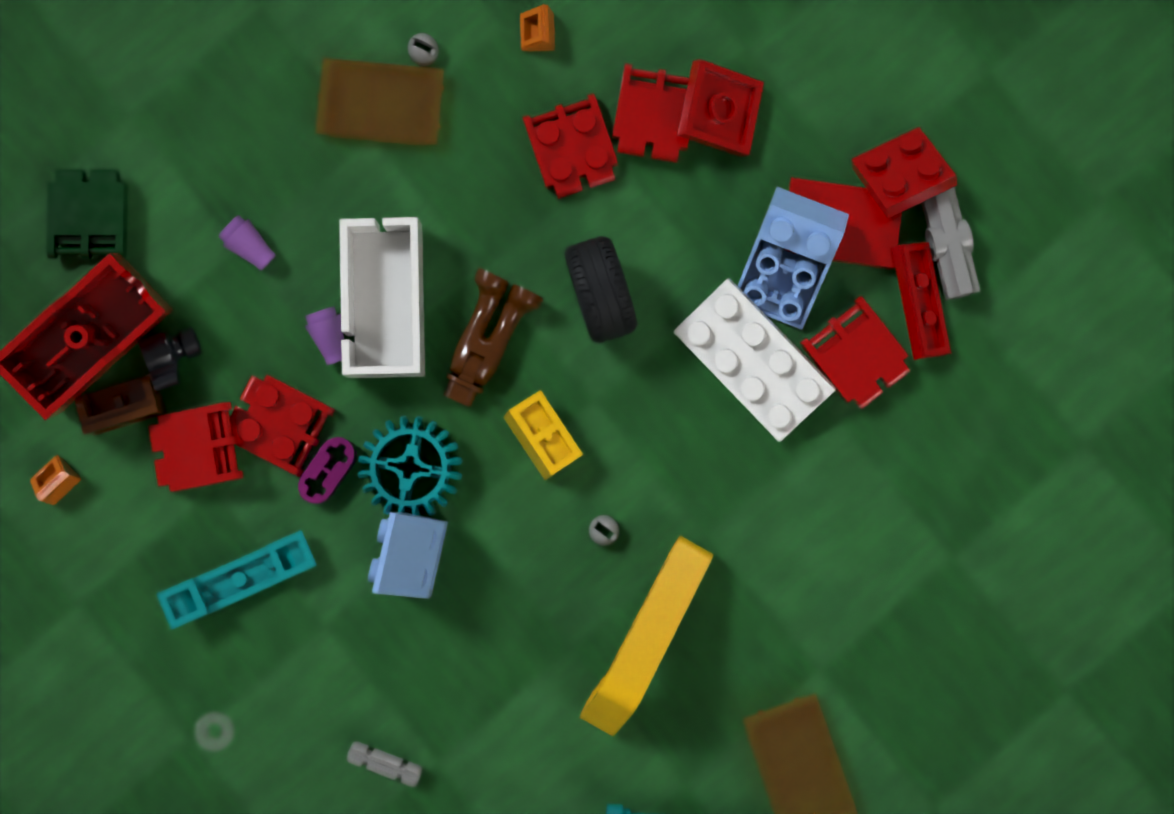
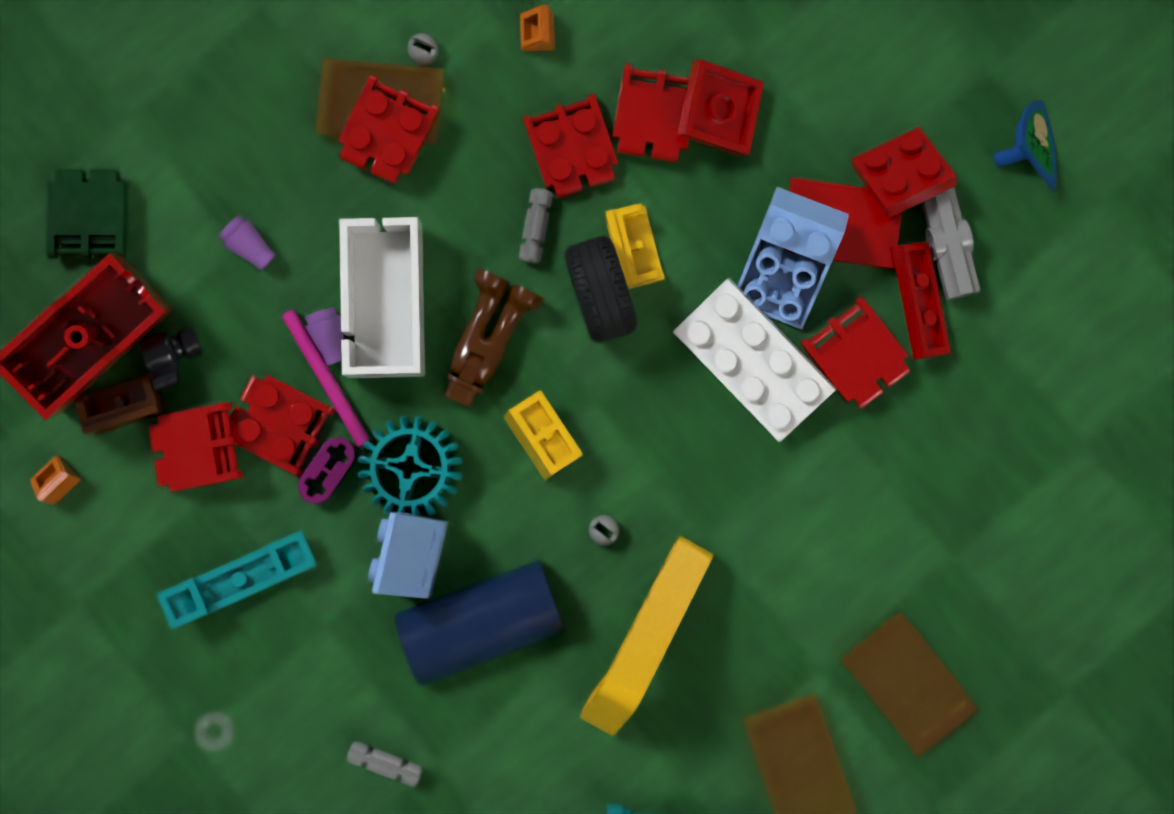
none -> dark pink bar [281,309,371,448]
none -> red plate [338,74,441,185]
none -> dark blue brick [395,559,567,686]
none -> light grey axle [519,188,553,264]
none -> yellow hinge [605,203,665,289]
none -> clear orange piece [840,612,978,758]
none -> blue shield [994,100,1057,191]

